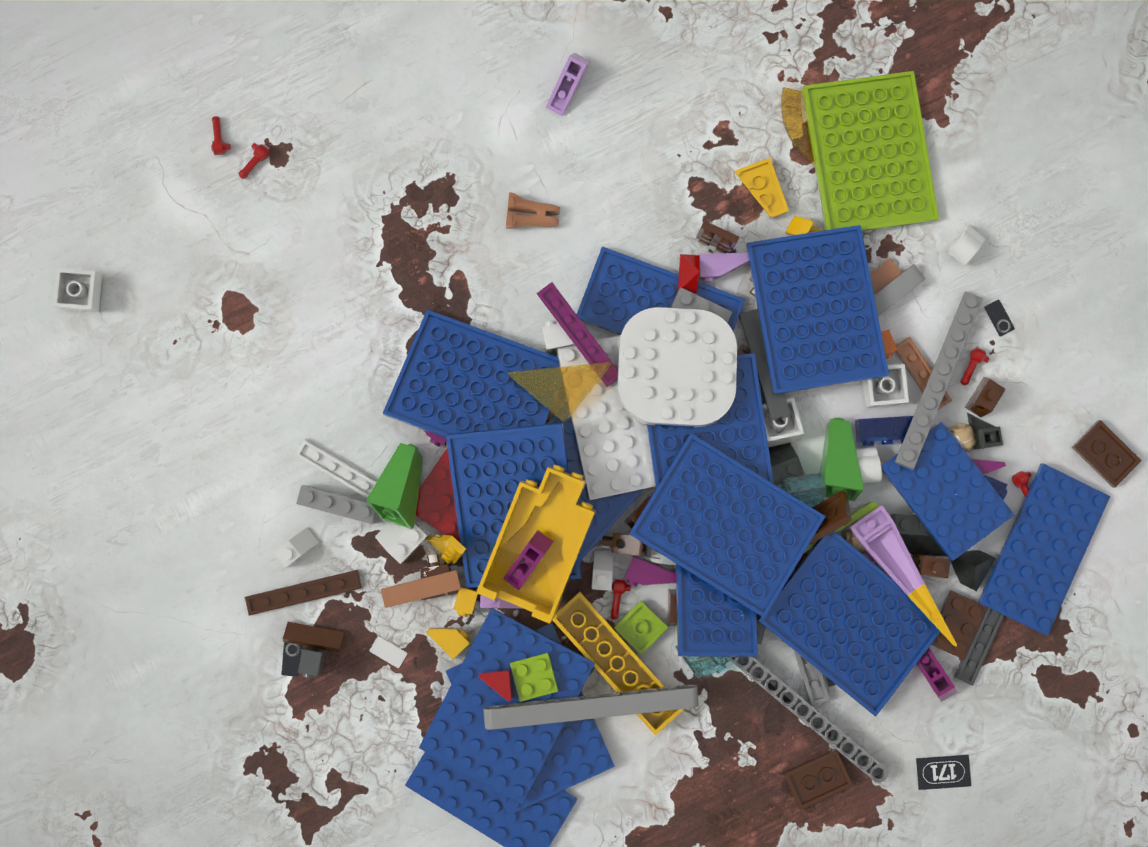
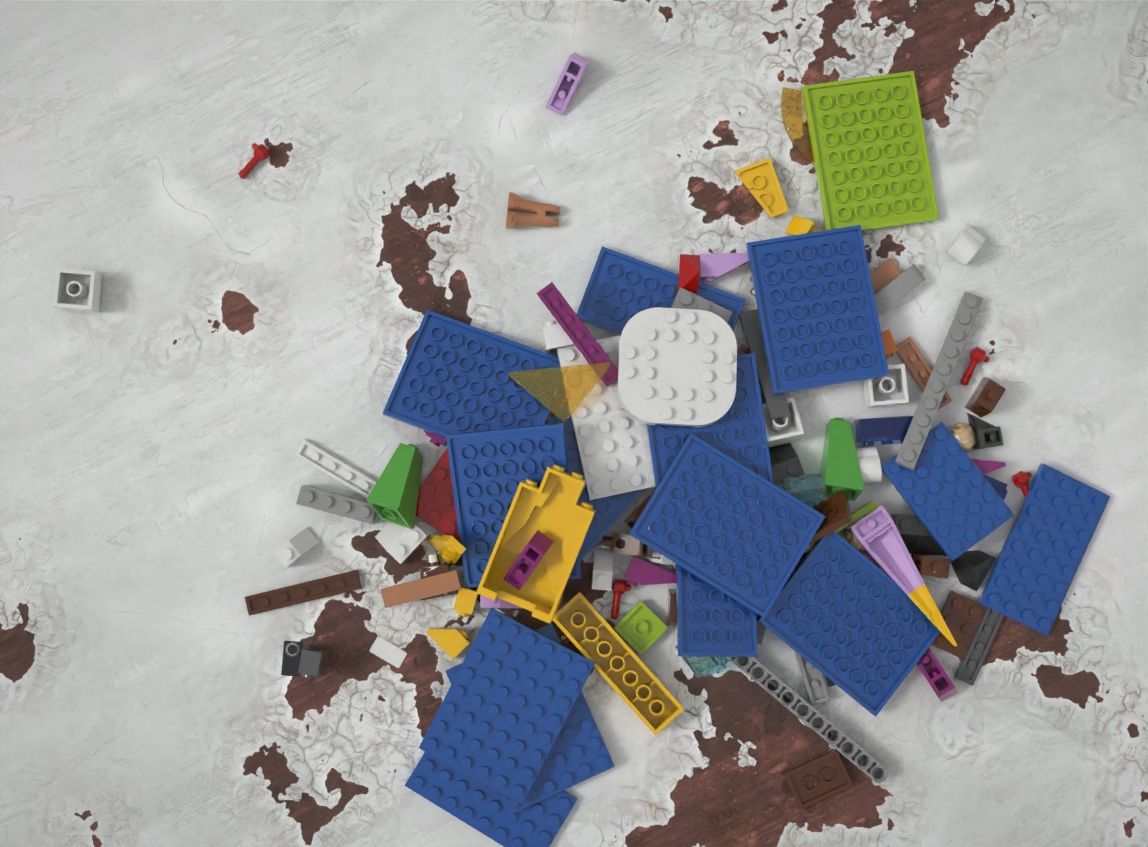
red piece [211,116,231,155] -> none
reddish brown tile [283,622,345,652] -> none
red slope [478,669,513,702] -> none
light grey beam [483,685,699,730] -> none
lime plate [510,652,559,702] -> none
reddish brown plate [696,220,740,253] -> none
black sticker [916,755,971,790] -> none
black sticker [984,299,1015,337] -> none
reddish brown plate [1072,420,1142,488] -> none

